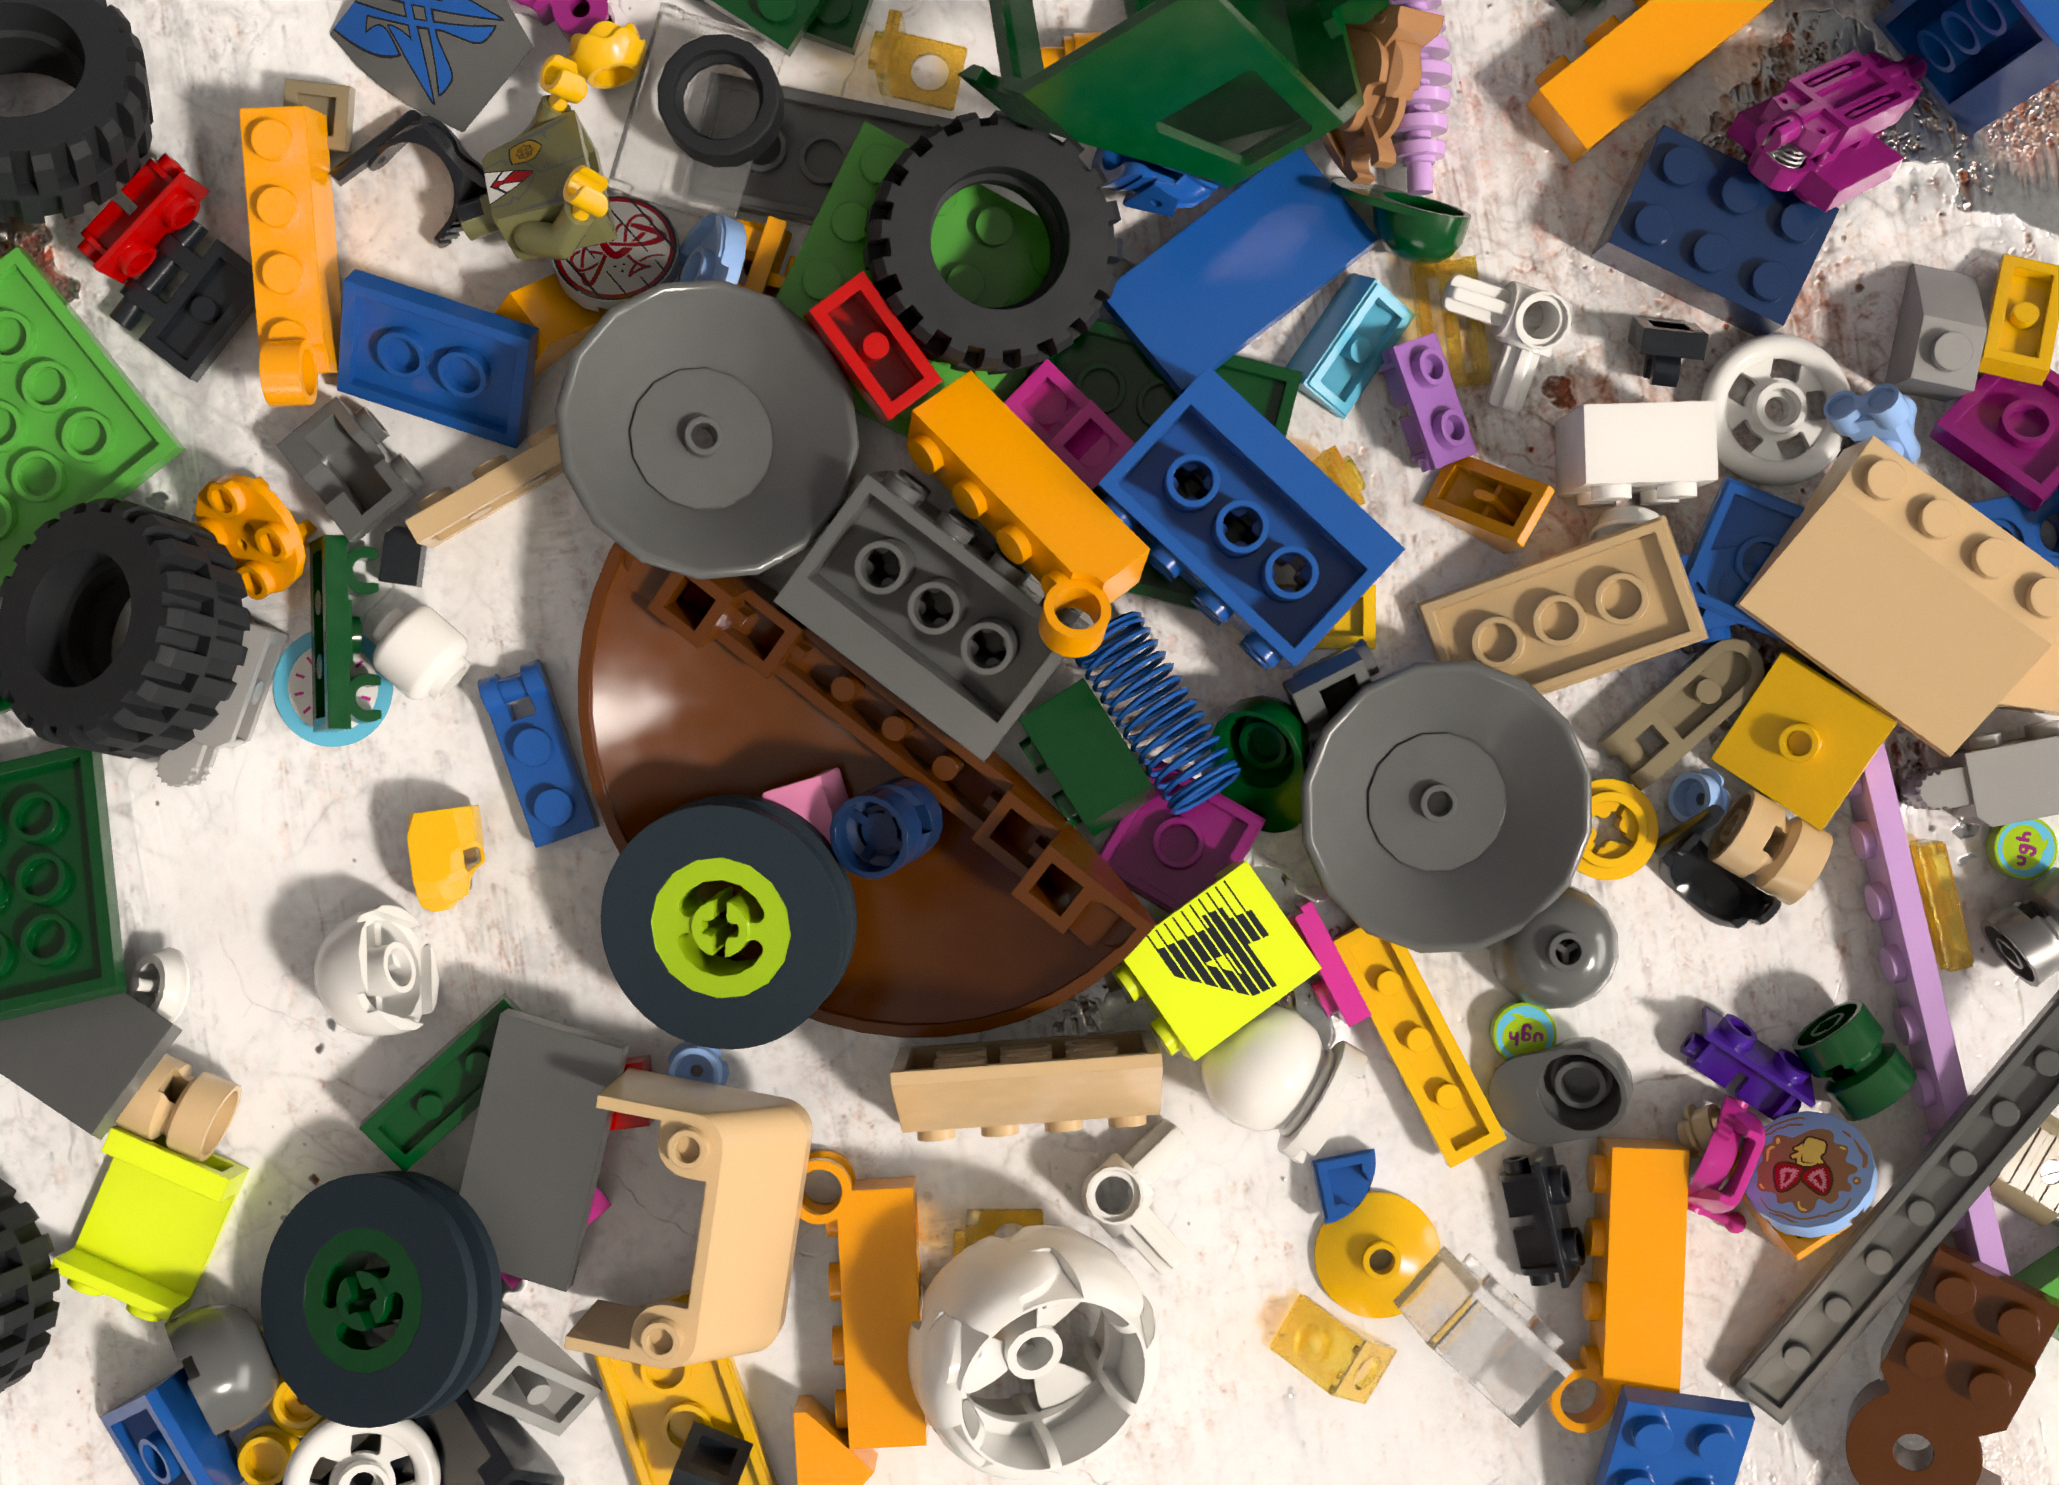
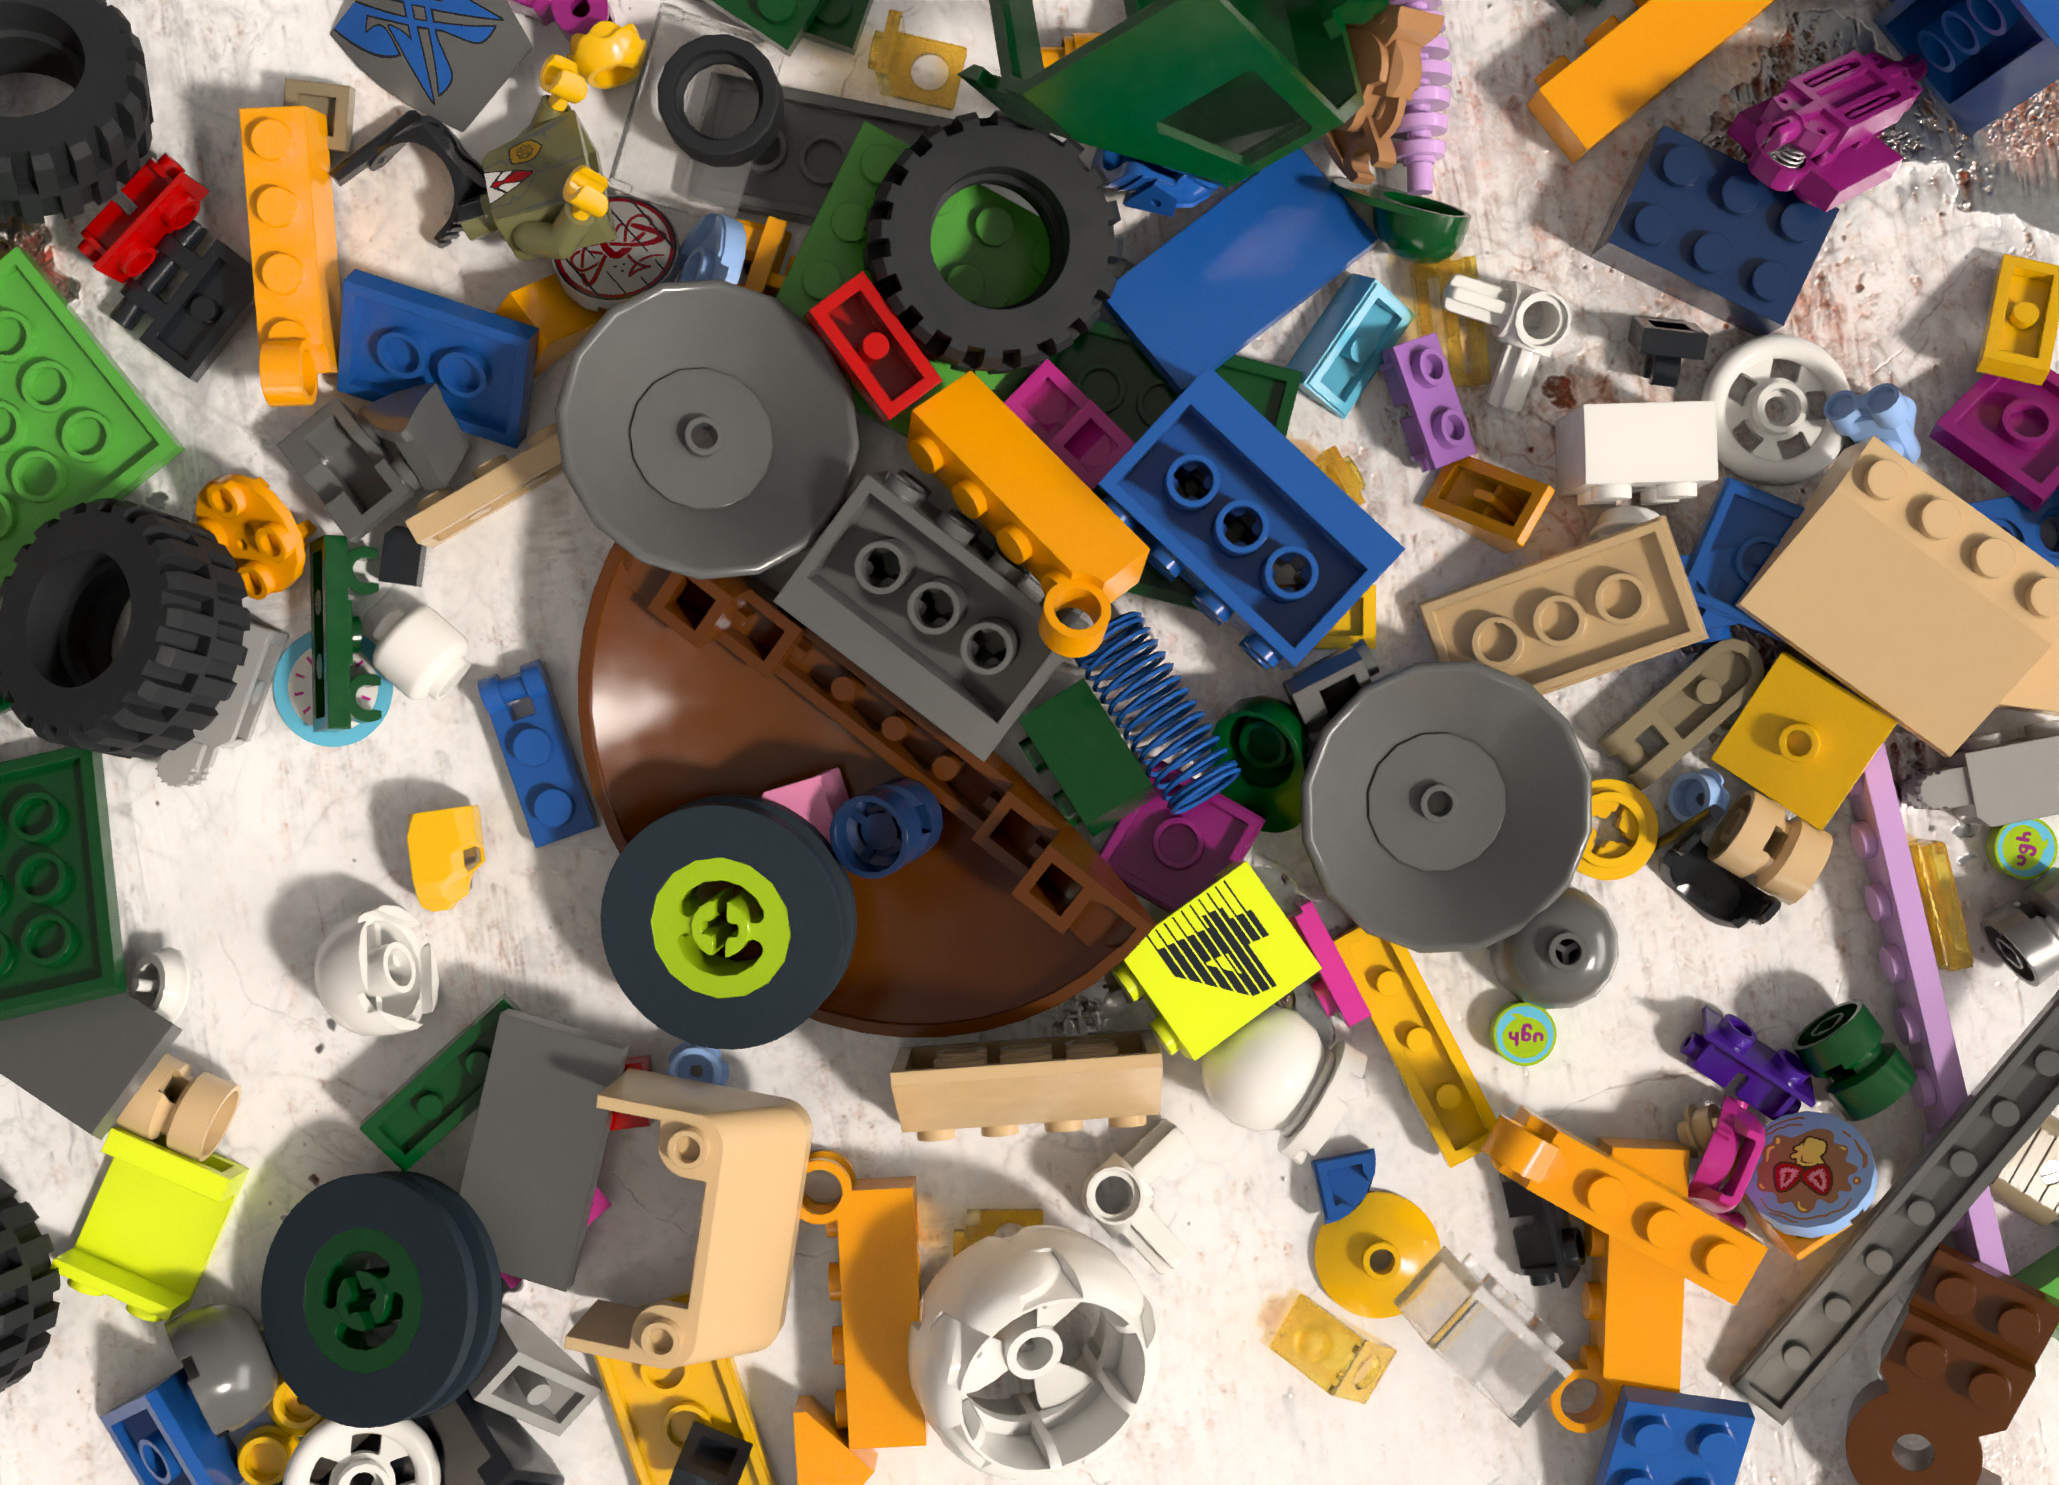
dark grey cap [1488,1037,1633,1145] -> none
light grey slope [1885,264,1987,402] -> none
none -> dark grey tile [361,383,472,490]
none -> light orange hinge [1481,1105,1769,1306]

